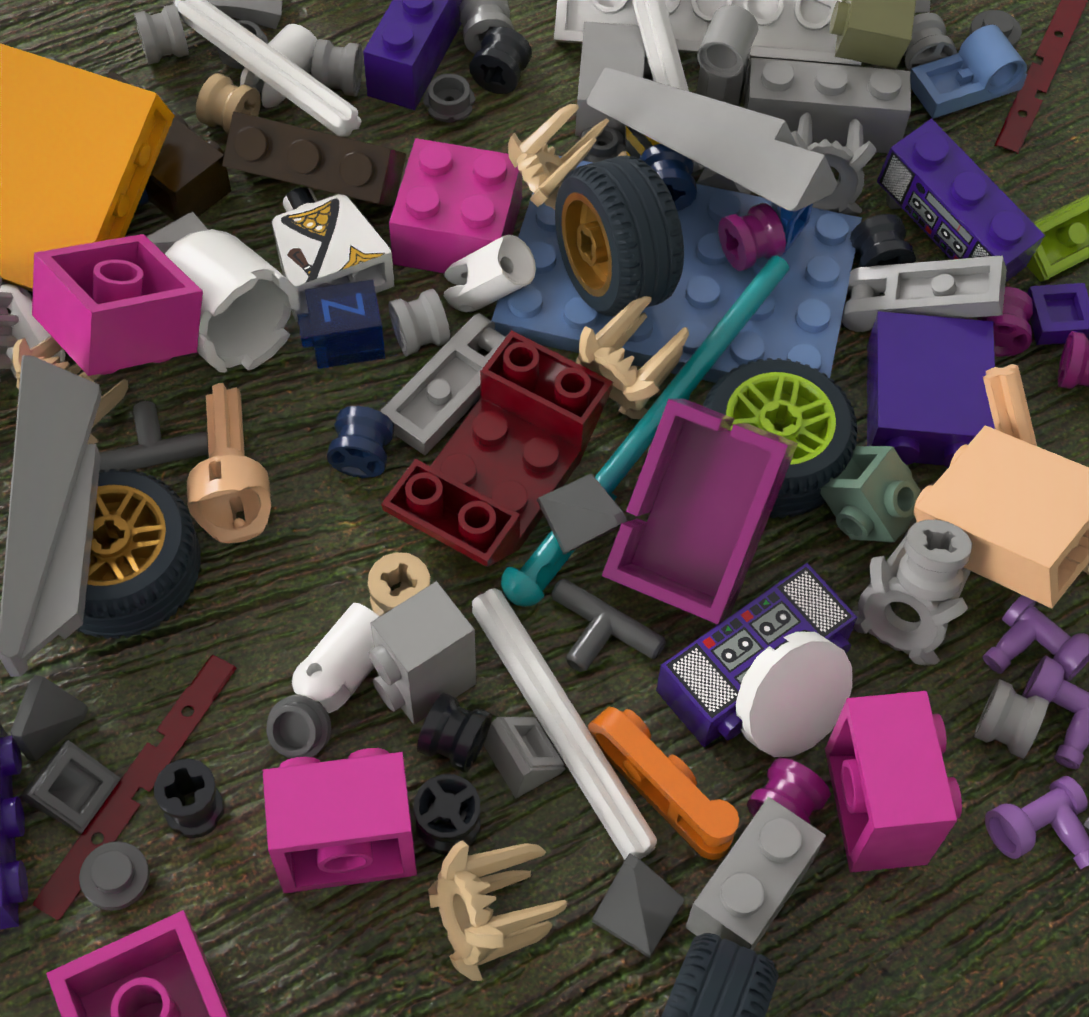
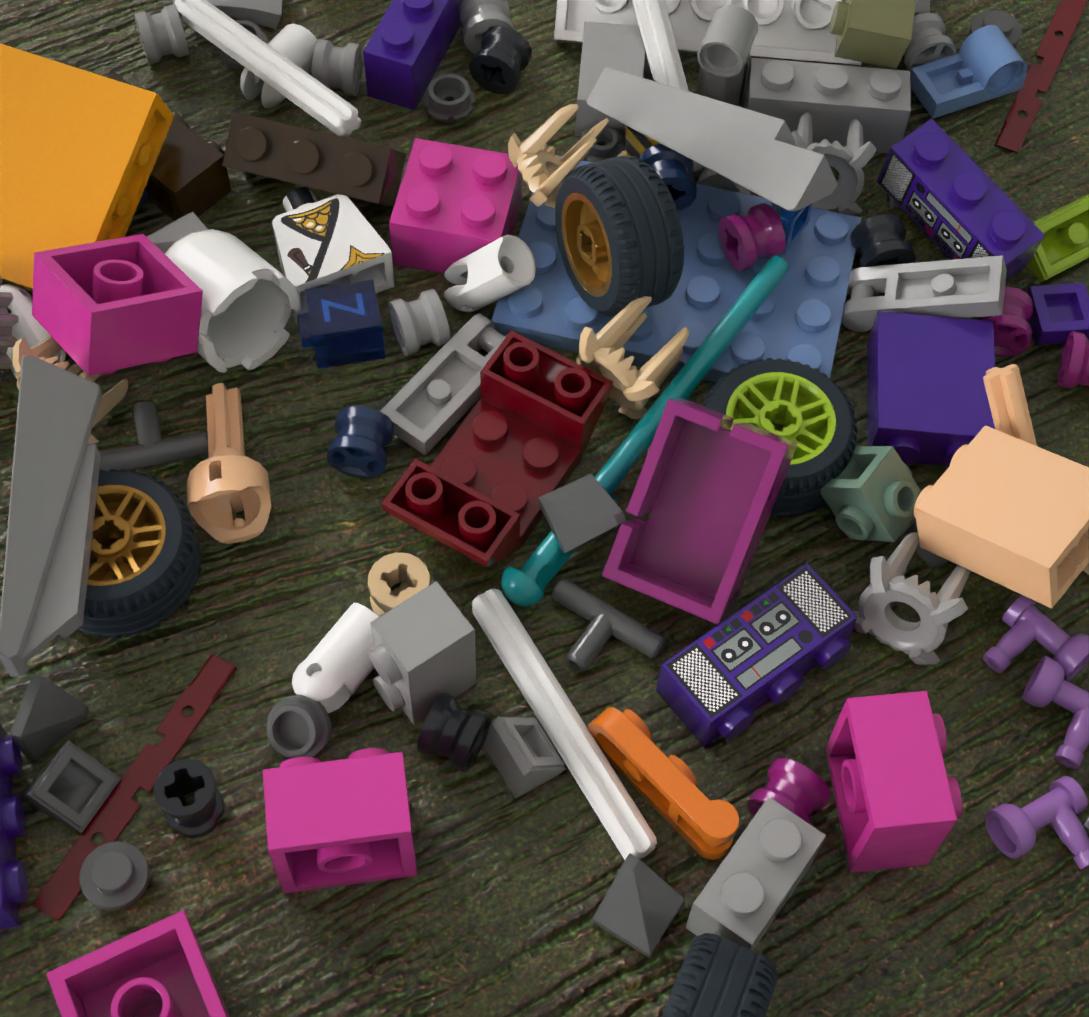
tan wheel [196,73,261,134] -> none
black wheel [414,774,481,855] -> none
tan piece [428,841,567,981] -> none
white tile [736,632,852,757] -> none
light grey wheel [897,520,972,601] -> none
light grey wheel [974,679,1049,759] -> none

